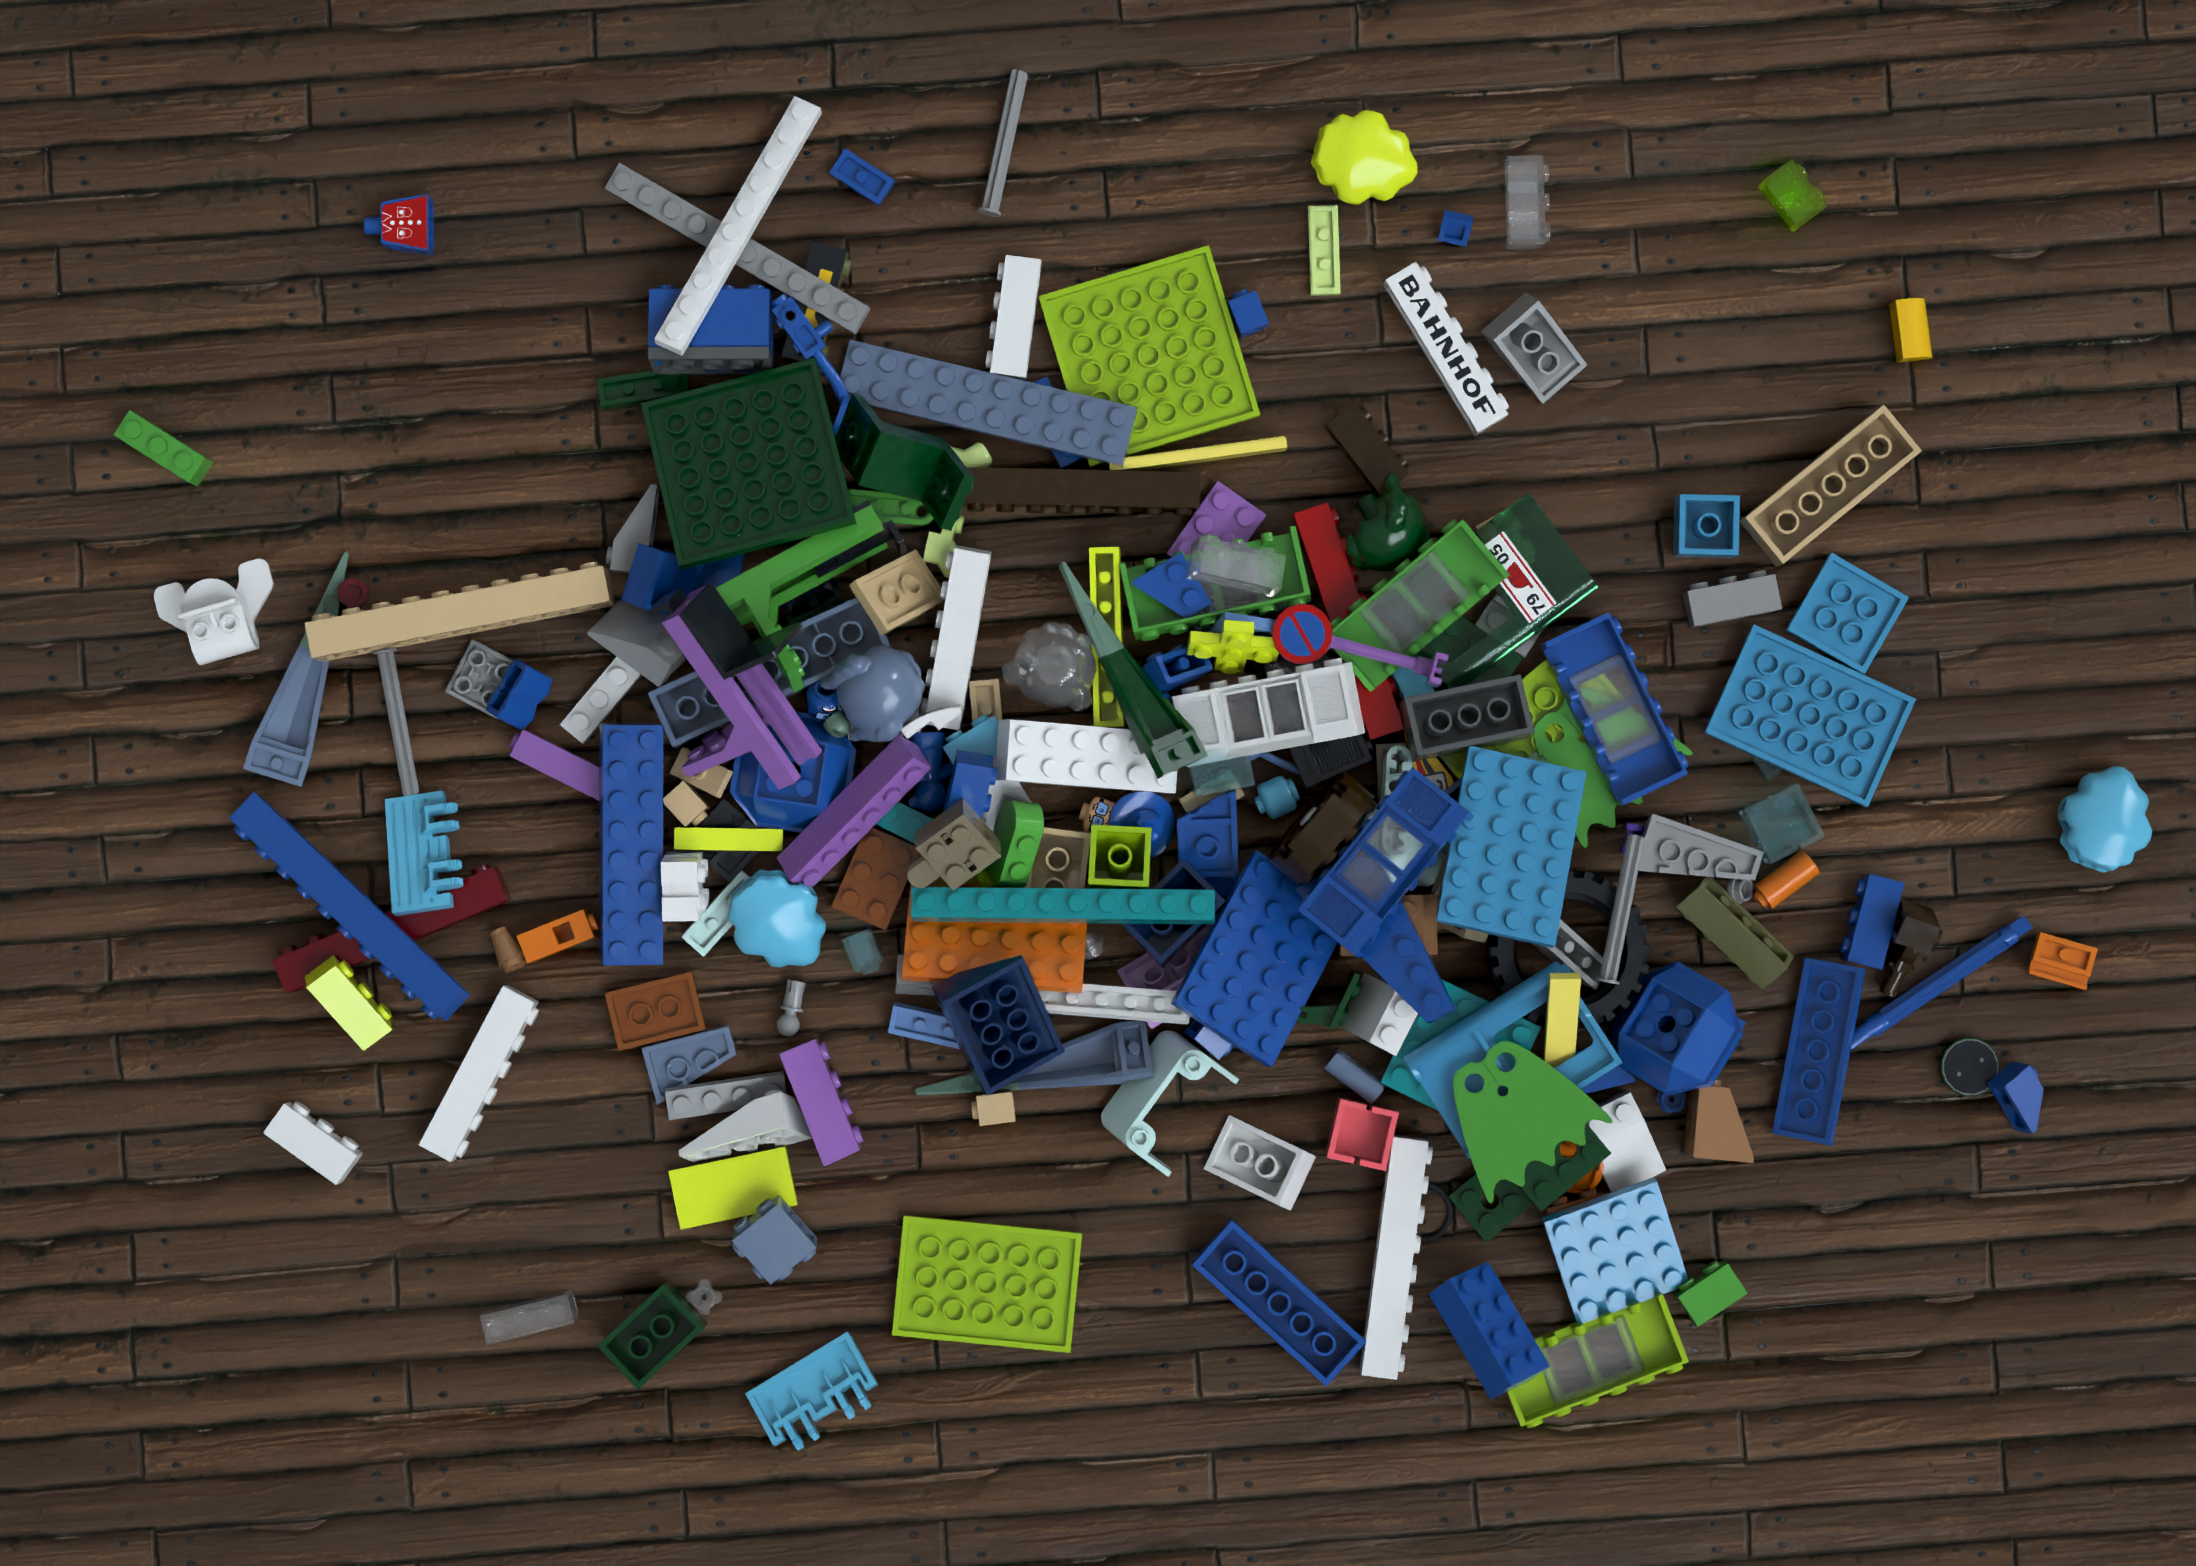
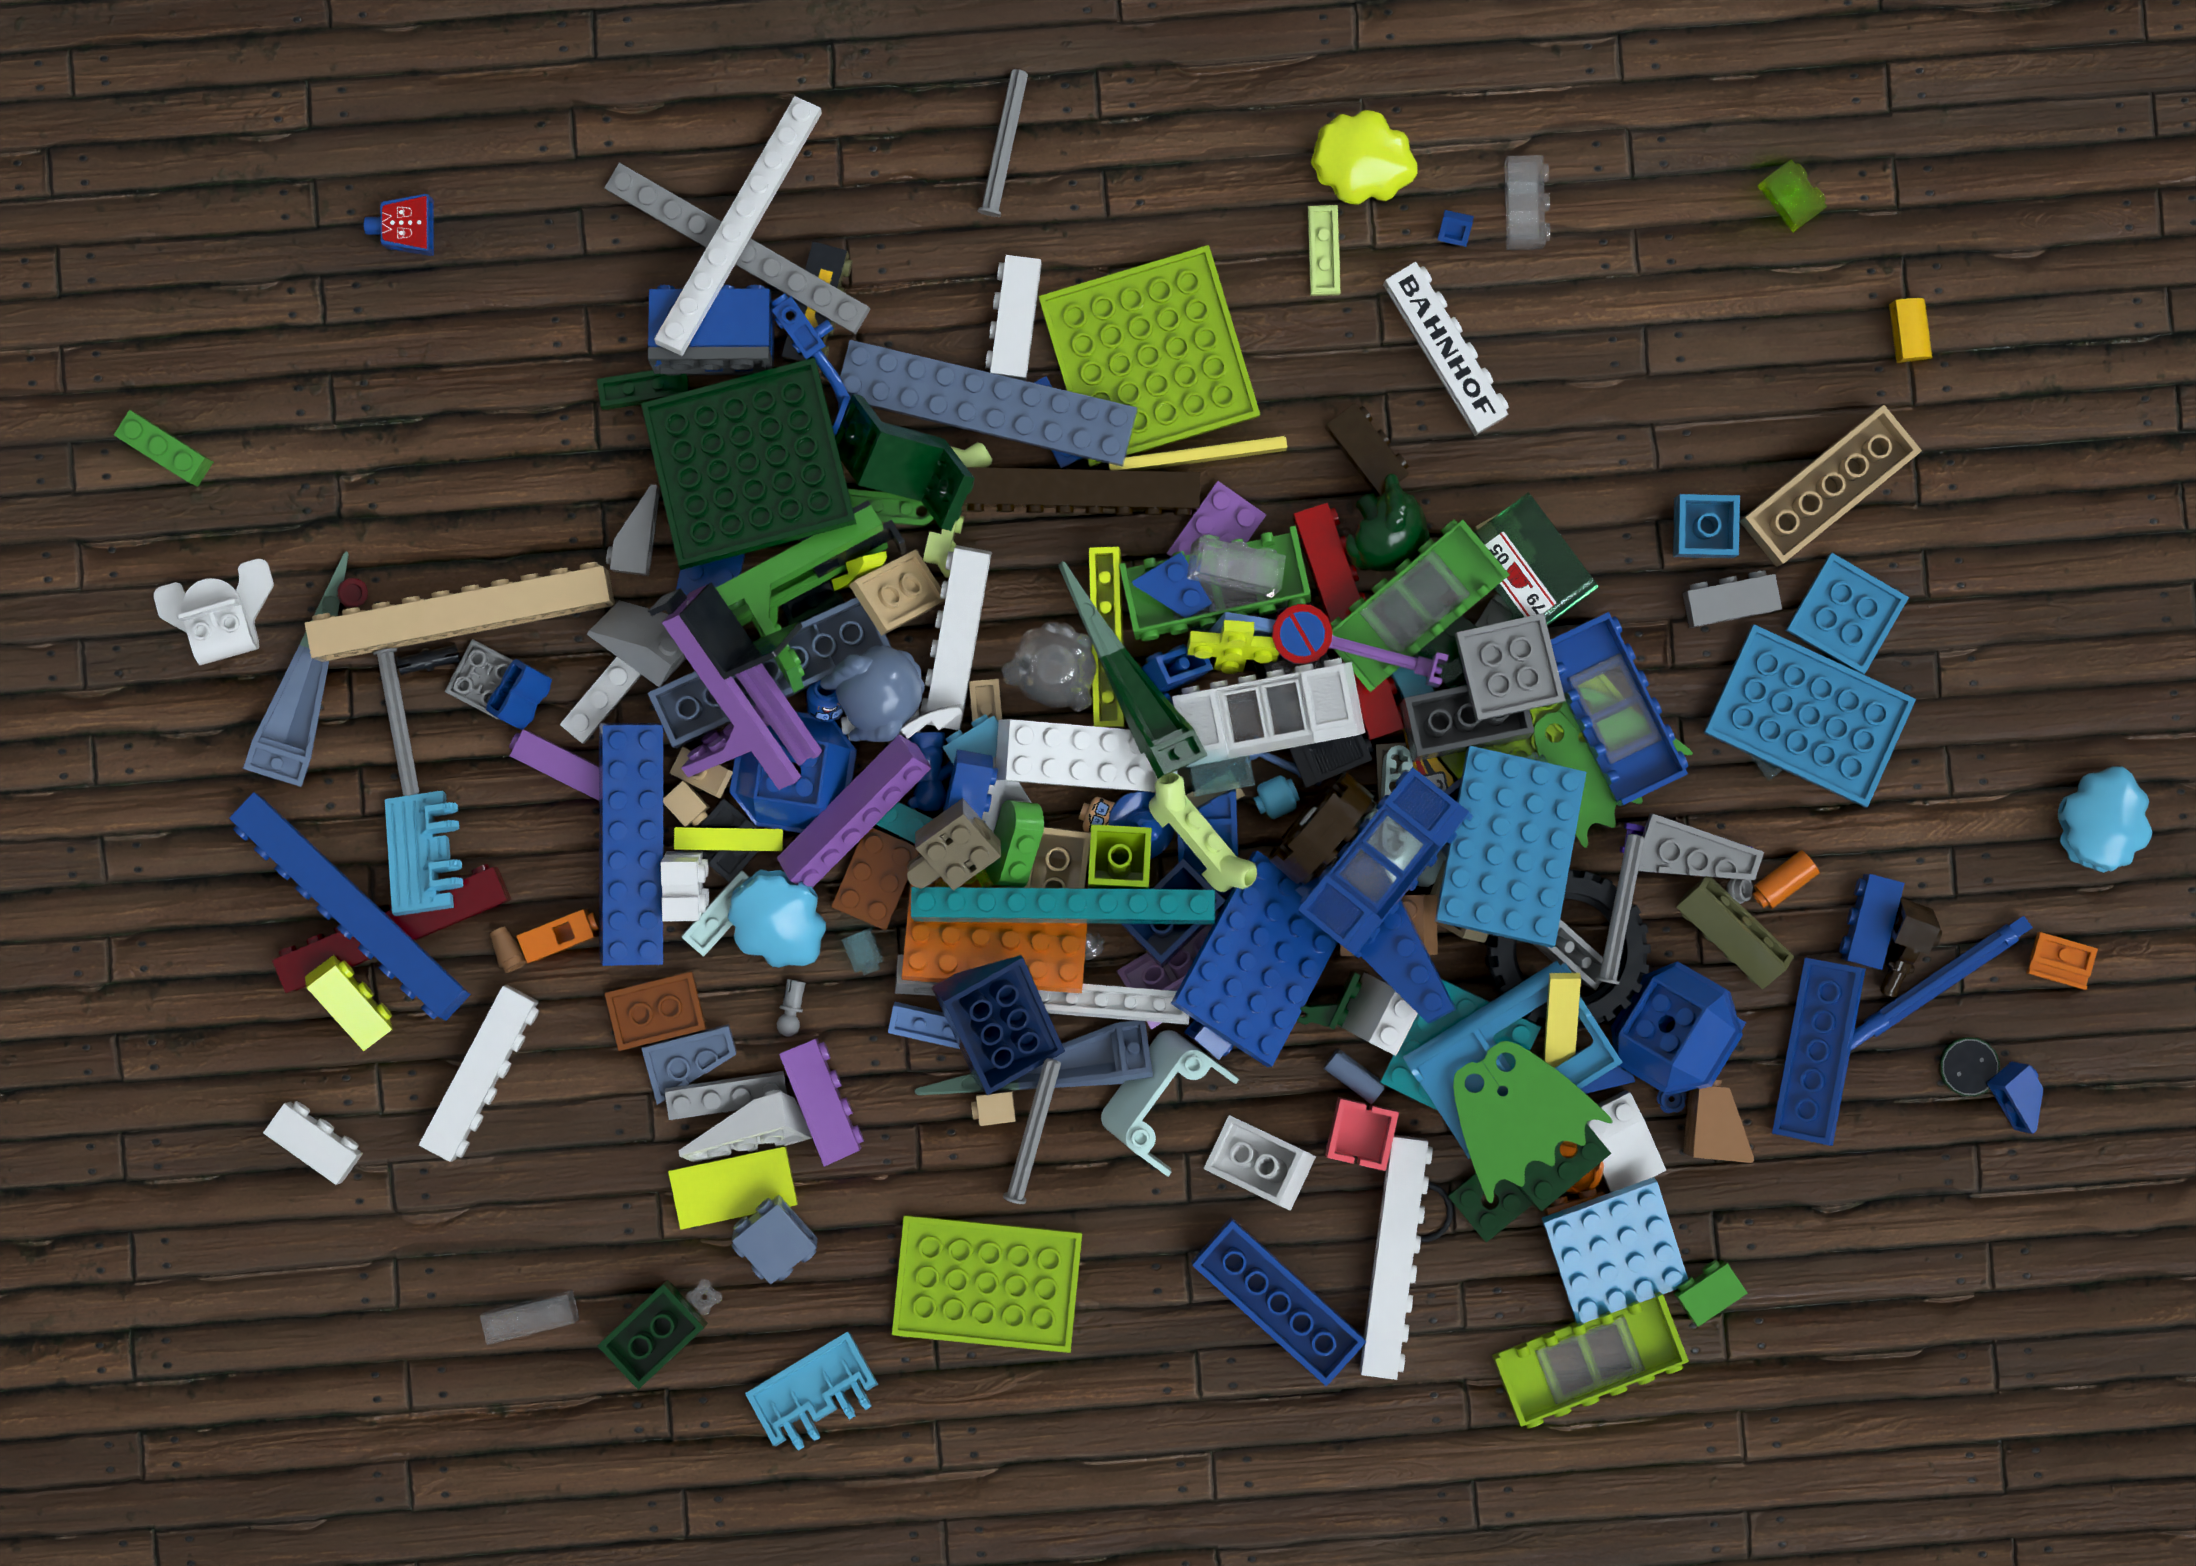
blue piece [621,543,705,615] -> none
sand green hinge [823,712,850,738] -> none
blue plate [829,148,895,207] -> none
blue brick [1227,289,1269,339] -> none
blue brick [1429,1262,1550,1400] -> none
light grey slope [1481,292,1587,404] -> none
clear light blue piece [1738,783,1825,864] -> none
none -> black pin [397,643,460,676]
none -> neon yellow slope [831,551,887,591]
none -> light grey axle [1003,1058,1061,1204]
none -> yellowish green plate [1149,773,1257,892]
none -> light grey plate [1455,613,1566,722]

